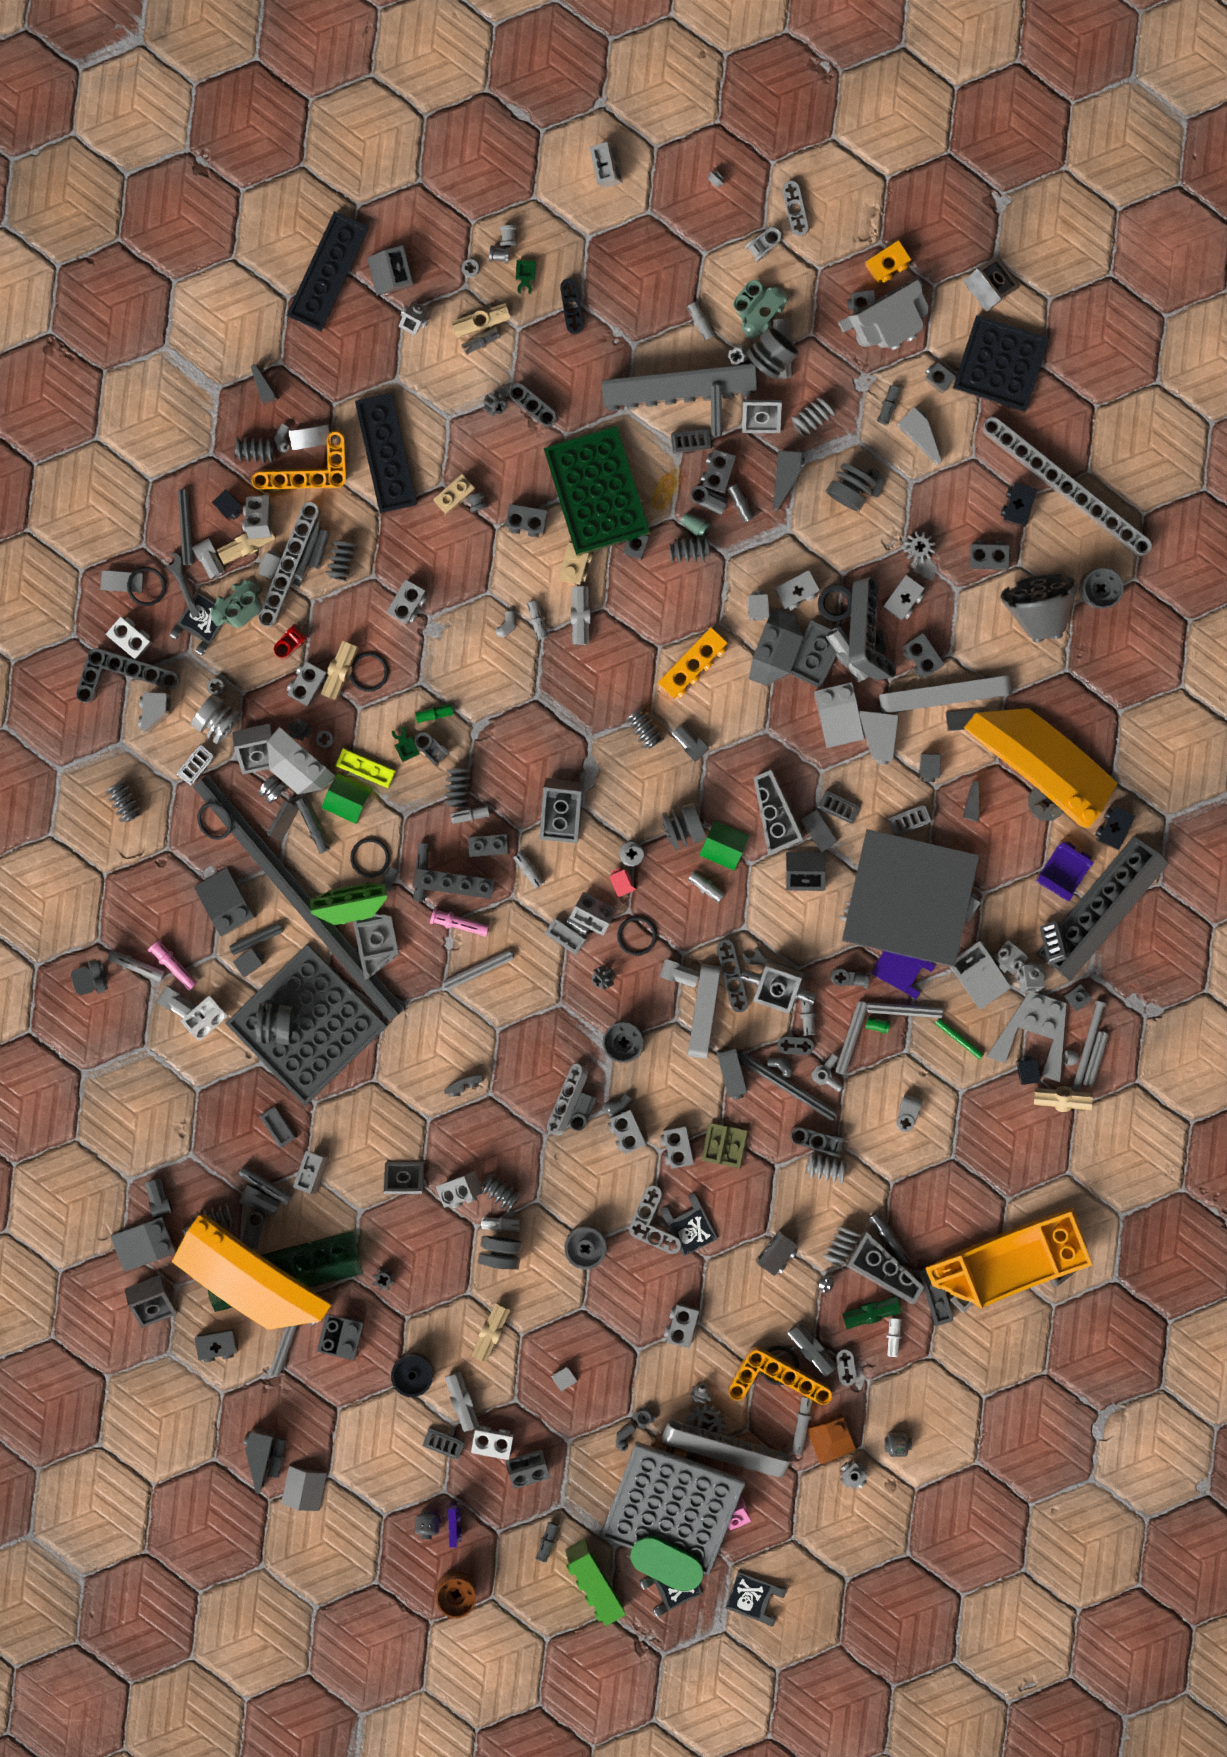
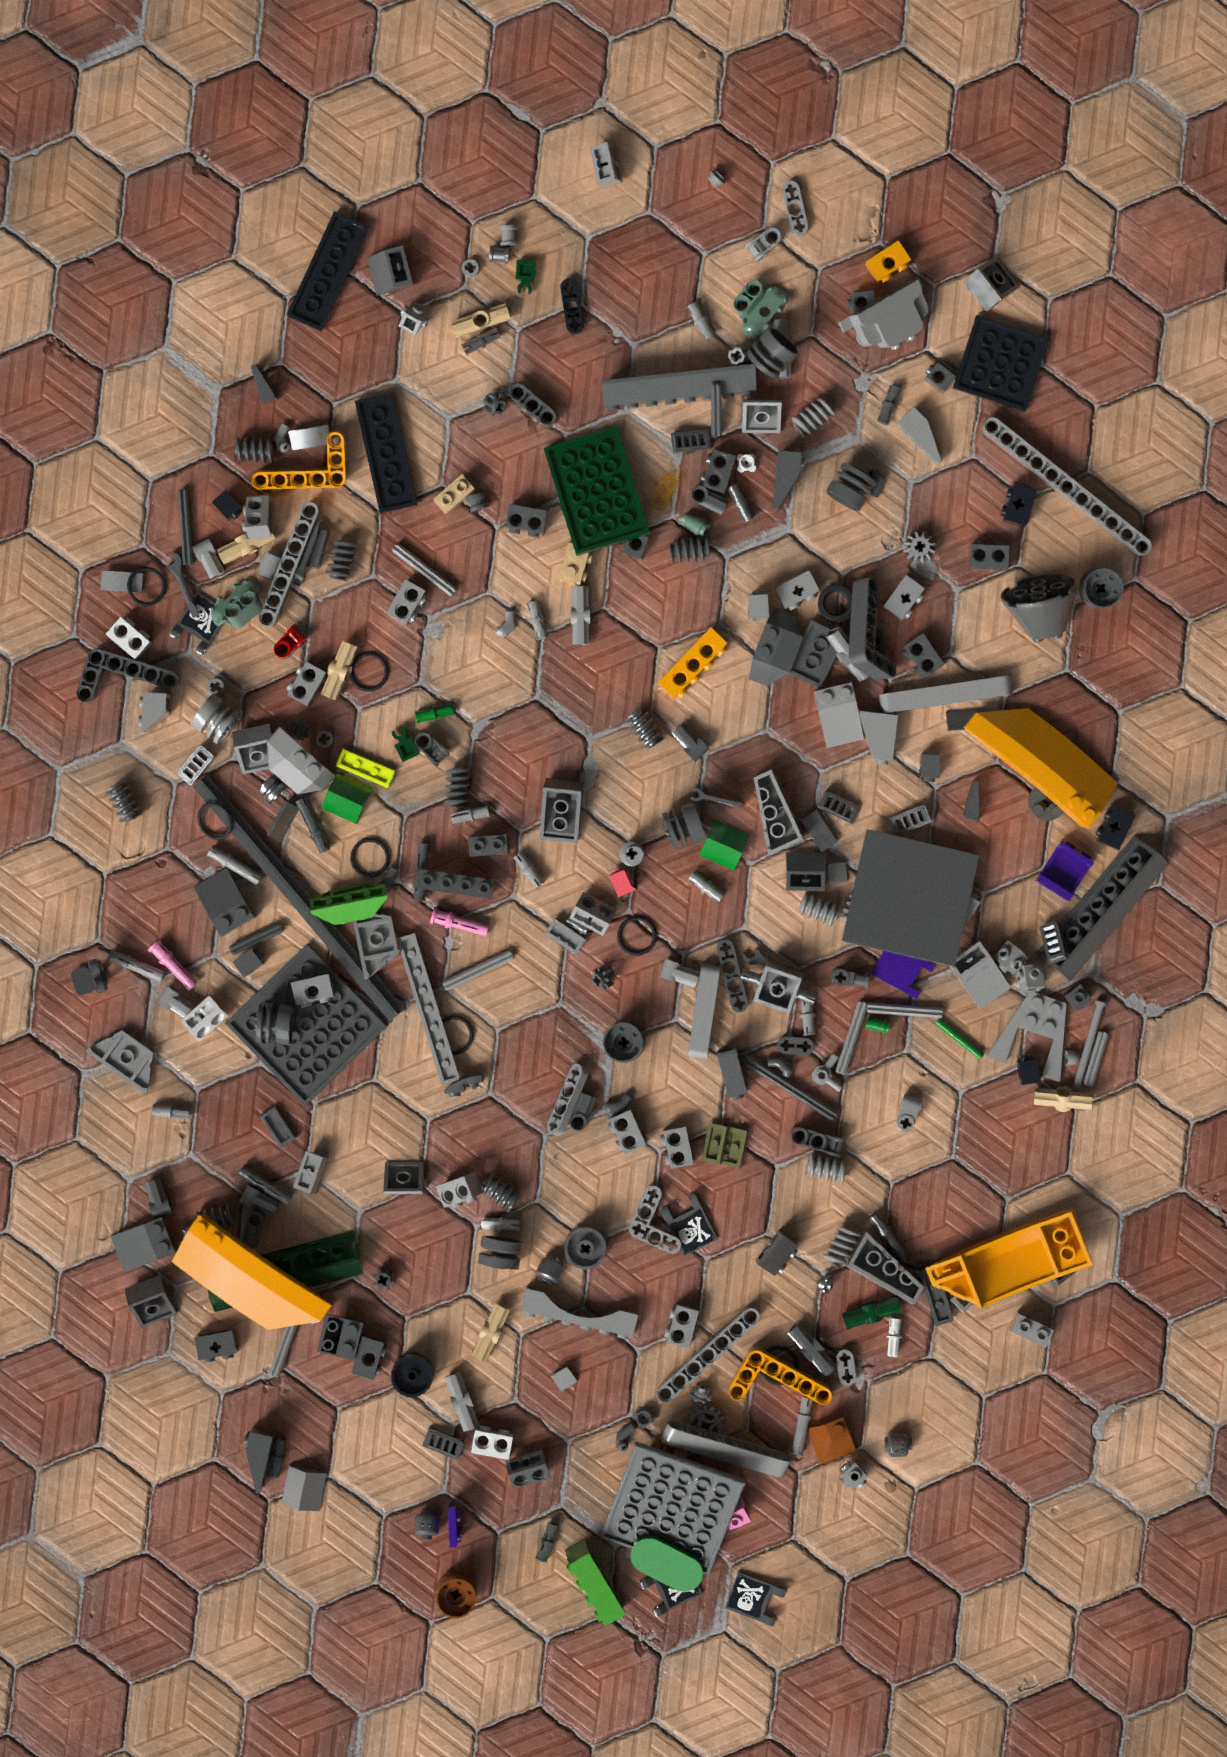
none -> light grey wing [86,1030,154,1094]
none -> light grey axle [152,1104,191,1120]
none -> light grey pin [207,845,262,885]
none -> light grey brick [291,974,335,1008]
none -> dark grey brick [351,1334,387,1380]
none -> light grey axle [392,543,456,596]
none -> light grey plate [396,933,461,1085]
none -> black piece [442,1015,474,1055]
none -> light grey arch [521,1286,638,1339]
none -> flat silver head [536,1255,564,1285]
none -> light grey beam [657,1306,760,1403]
none -> dark grey flag [690,788,743,808]
none -> white plate [737,453,756,473]
none -> light grey piece [799,892,841,927]
none -> light grey slope [827,862,848,883]
none -> light grey brick [1009,1312,1054,1348]

